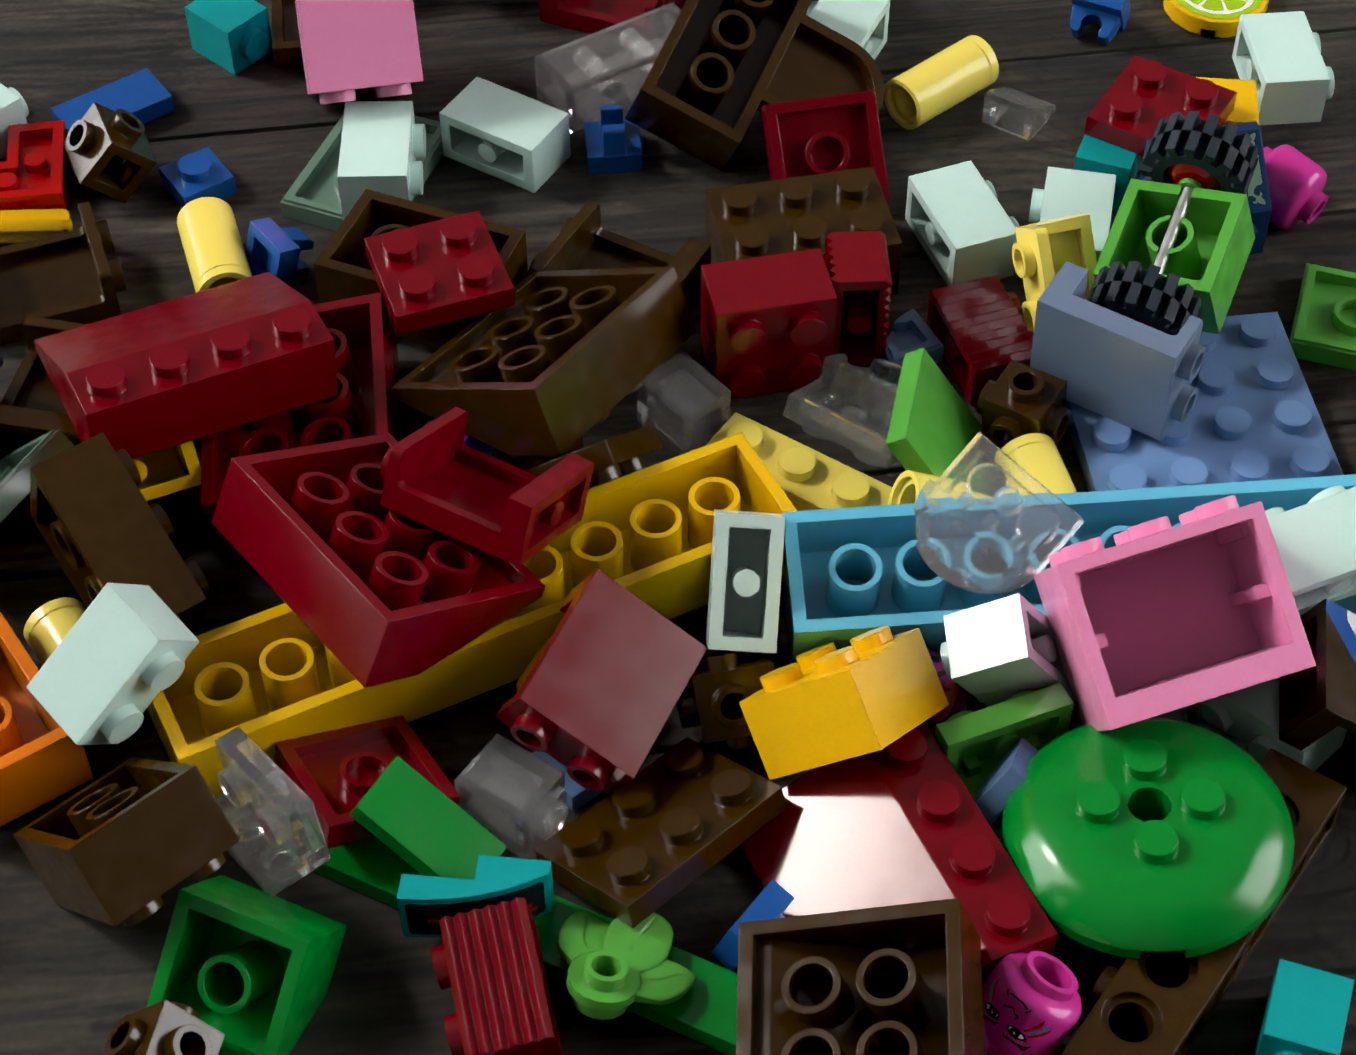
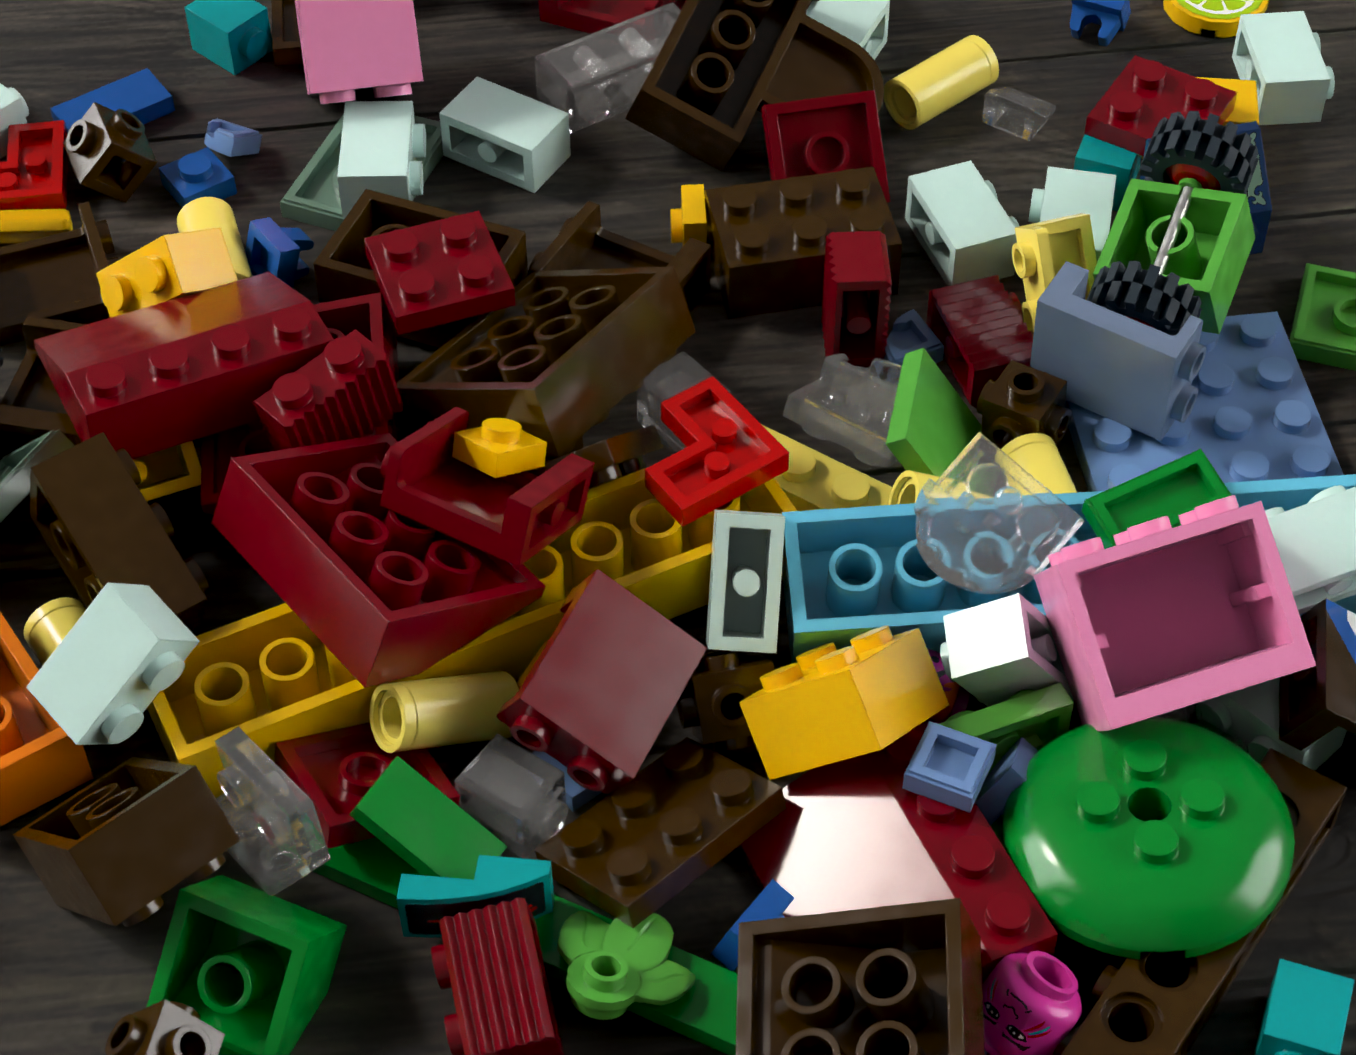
blue tile [584,105,643,175] -> none
dark red brick [701,248,837,401] -> none
dark pink head [1263,144,1329,229] -> none
none -> yellow brick [96,227,238,318]
none -> medium blue tile [204,118,262,157]
none -> dark red brick [252,329,403,451]
none -> light yellow pin [369,671,519,753]
none -> yellow plate [452,418,547,478]
none -> red plate [644,376,789,527]
none -> yellow plate [670,184,707,247]
none -> medium blue tile [902,721,997,813]
none -> green tile [1081,449,1232,549]

